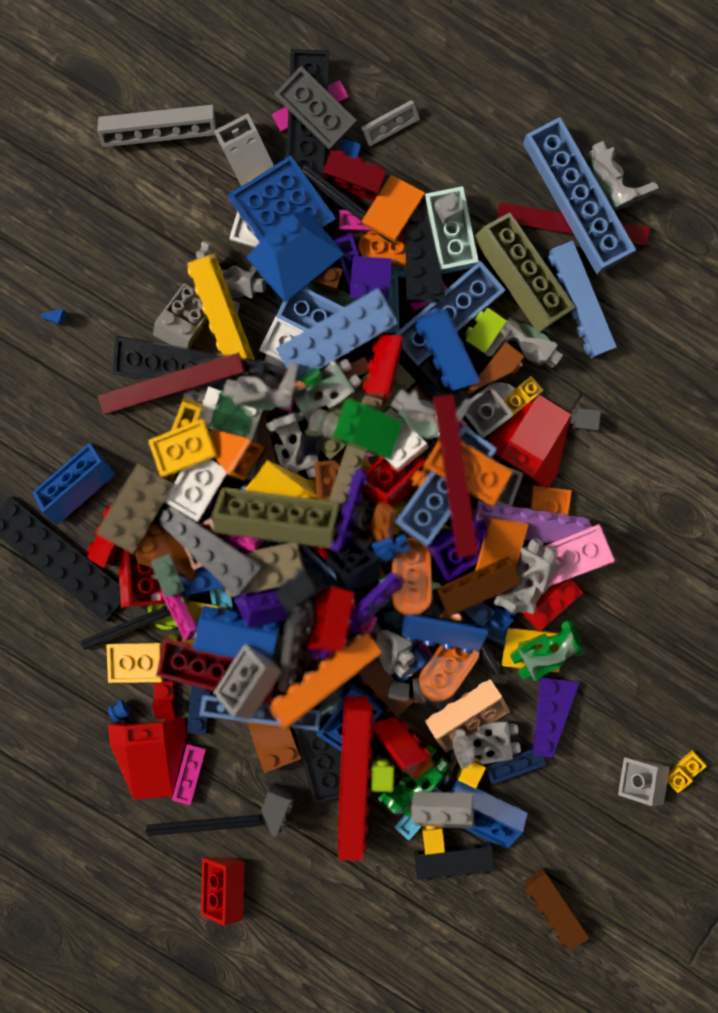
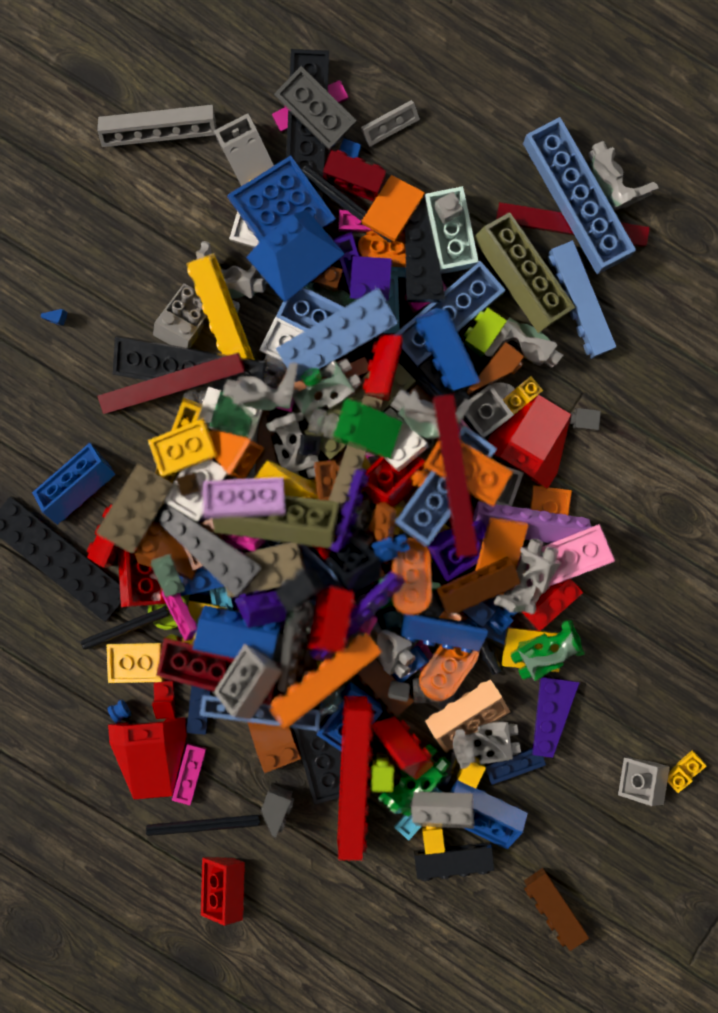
none -> dark brown plate [175,472,201,497]
none -> lavender tile [203,477,285,518]

